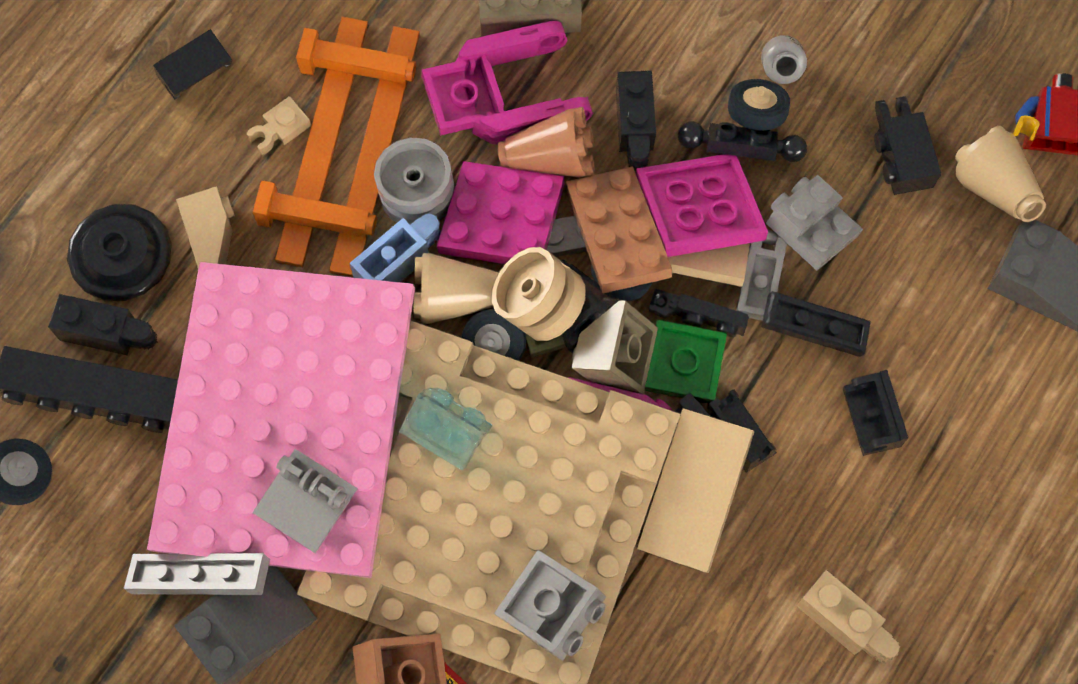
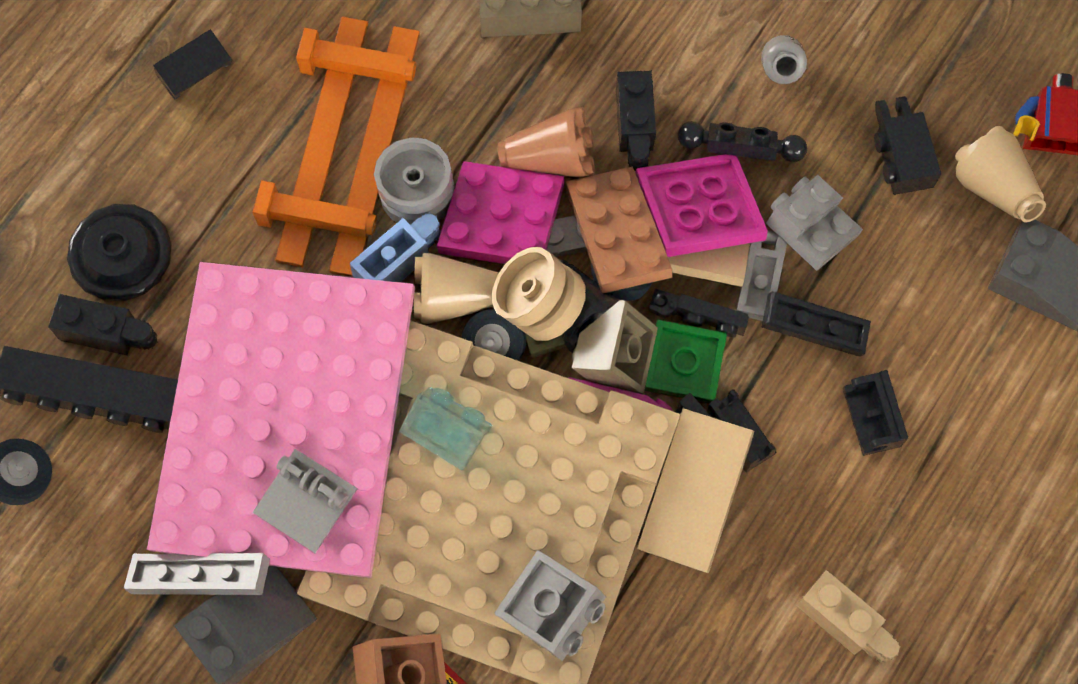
tan slope [176,186,235,269] -> none
tan plate [247,96,312,155] -> none
dark pink plate [422,21,593,145] -> none
black wheel [728,79,790,130] -> none

